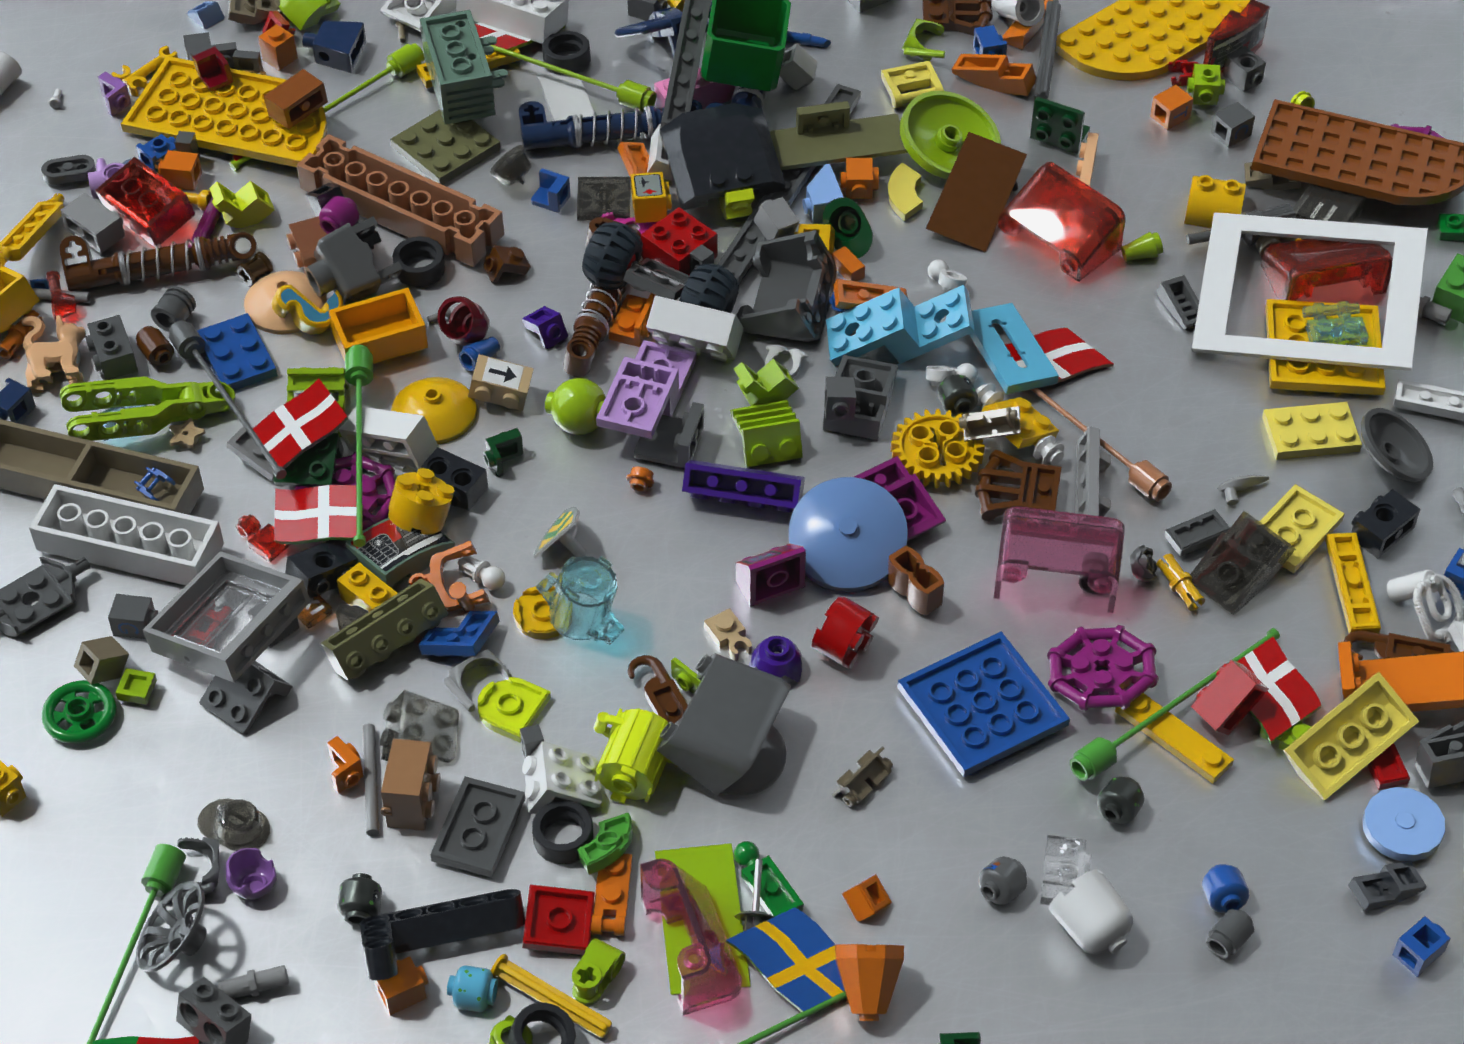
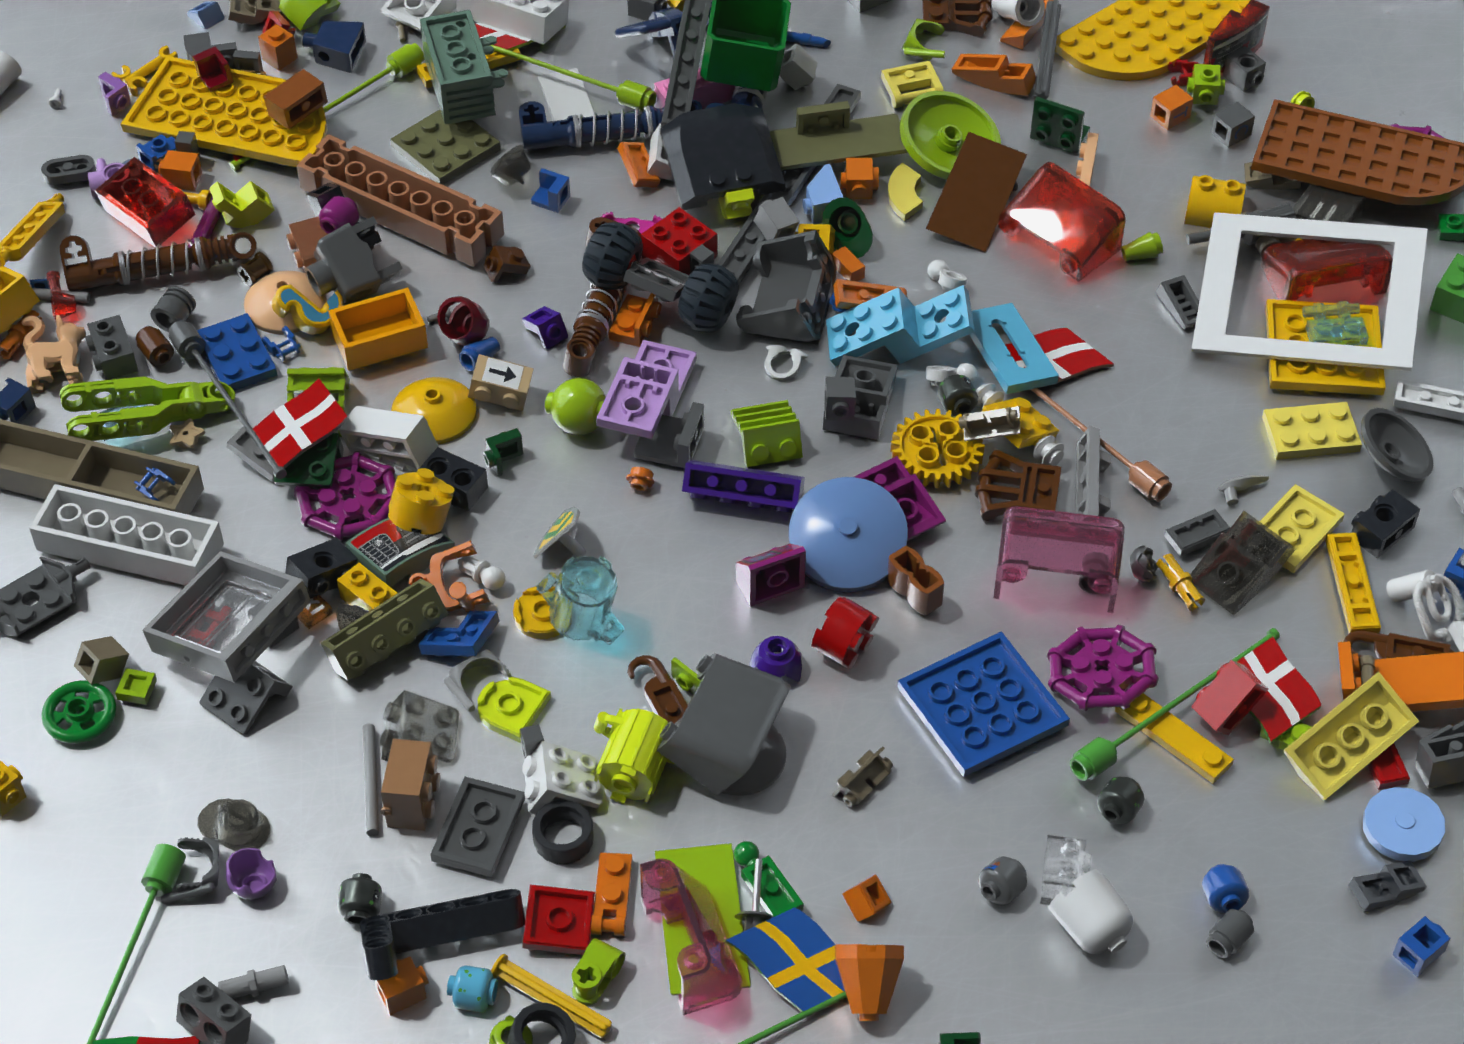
light grey brick [60,193,125,254] -> none
dark grey brick [108,594,159,639] -> none
dark grey wheel [136,881,207,972] -> none
clear red plate [236,514,291,563] -> none
flag [274,345,373,547] -> none
orange bracket [327,736,364,793] -> none
black tyre [392,236,446,287] -> none
black tyre [542,31,591,76] -> none
clear smoke tile [577,177,631,221] -> none
bright green tile [577,813,634,875] -> none
yellow brick [631,172,672,223] -> none
white brick [646,296,744,361] -> none
tan plate [704,608,752,661] -> none
lime brick [734,359,799,406] -> none
blue brick [973,25,1007,55] -> none
light grey pin [1418,296,1453,326] -> none
none -> blue piece [262,326,301,362]
none -> dark tan piece [1359,655,1375,685]

